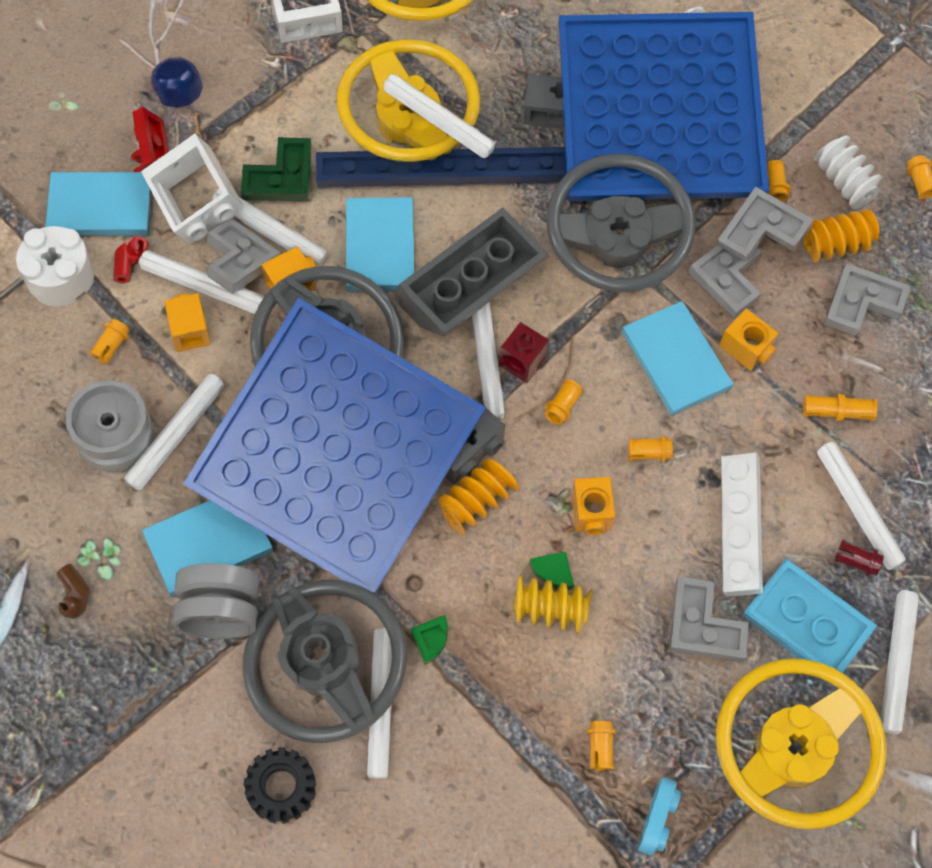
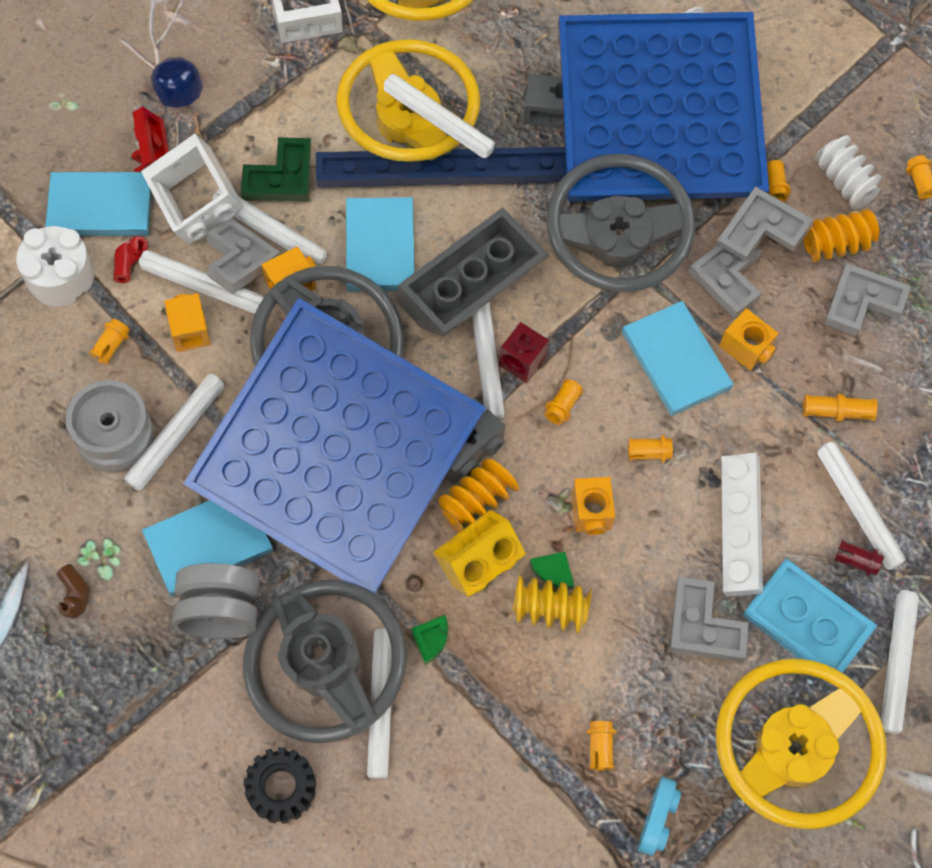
none -> yellow brick [433,510,526,597]

